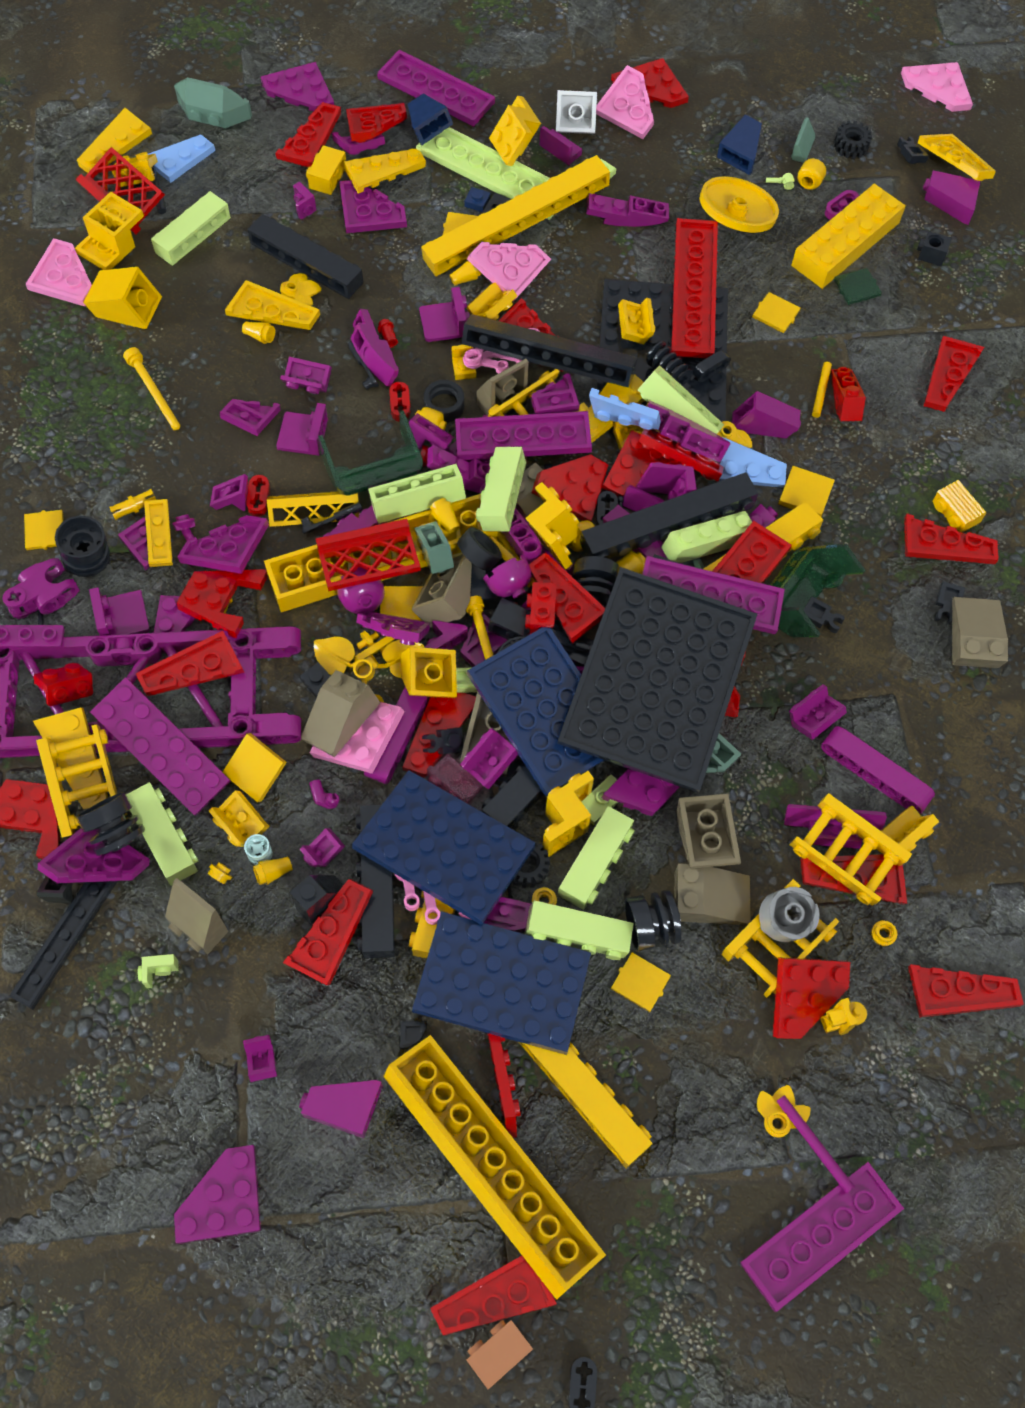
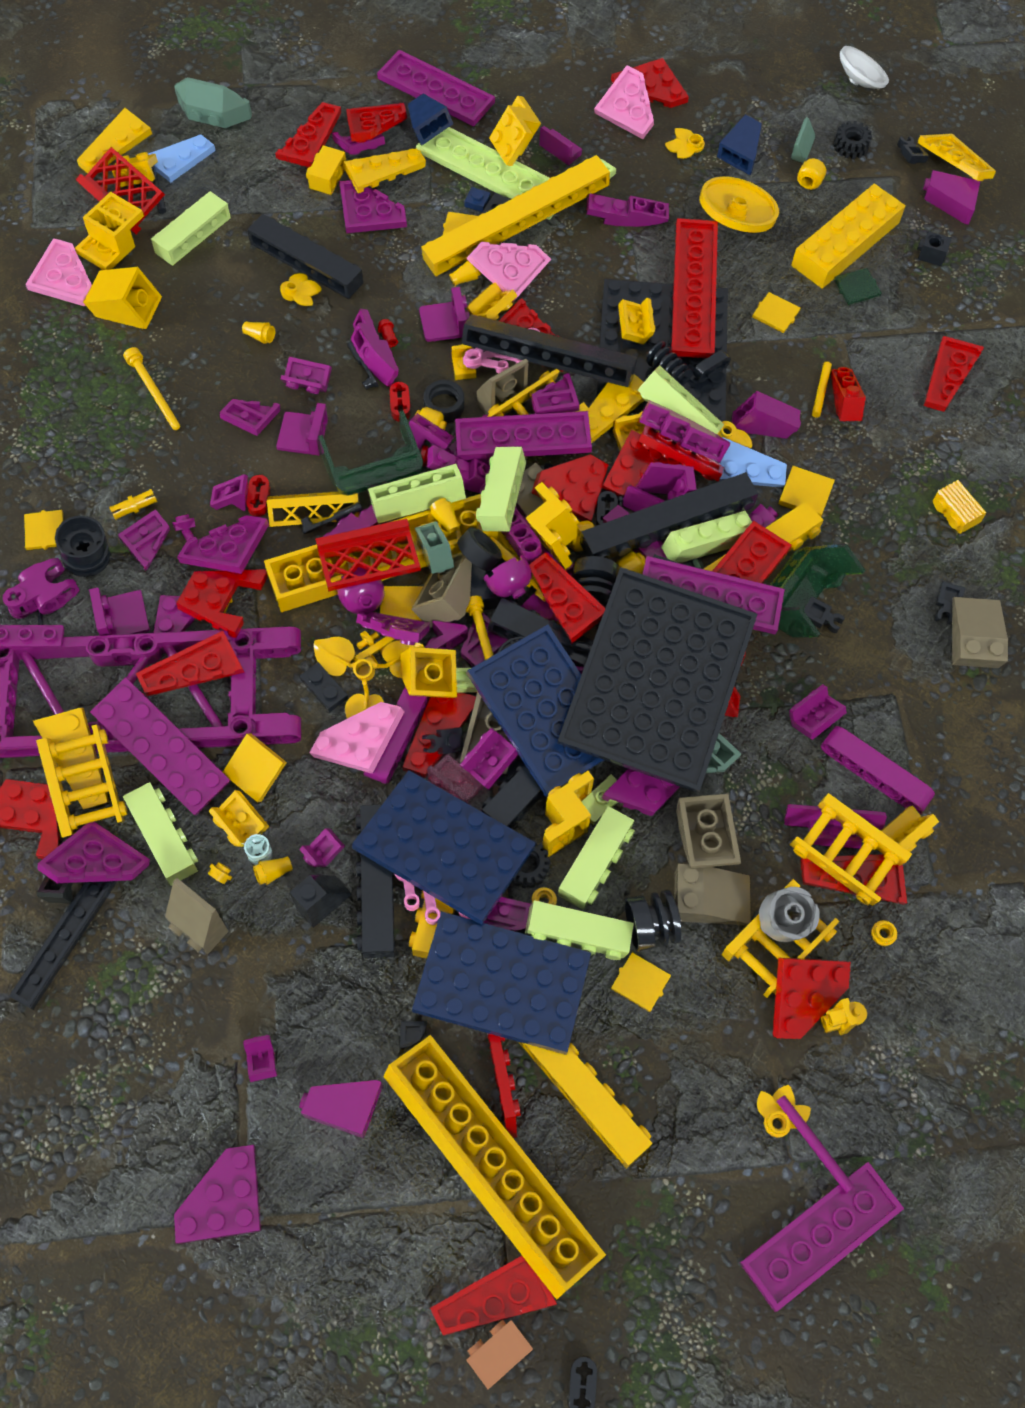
red bracket [34,663,93,707] -> none
black wheel [75,792,145,856] -> none
yellowish green bracket [138,954,179,988] -> none
yellow tile [144,499,173,567] -> none
yellow wing [225,280,320,330] -> none
magenta plate [261,62,334,112] -> none
red wing [283,879,374,985] -> none
magenta bracket [293,181,317,220] -> none
dark tan slope [301,670,380,757] -> none
magenta arm [309,780,340,809] -> none
red bracket [525,582,556,634] -> none
white slope [556,90,597,134] -> none
light blue wing [589,388,661,430] -> none
yellowish green hand [766,173,794,190] -> none
magenta plate [825,190,860,220] -> none
bright pink plate [901,62,973,112] -> none
red wing [904,513,998,564] -> none
red wing [908,964,1024,1018] -> none
none -> yellow plate [665,128,705,159]
none -> white dish [840,46,889,89]

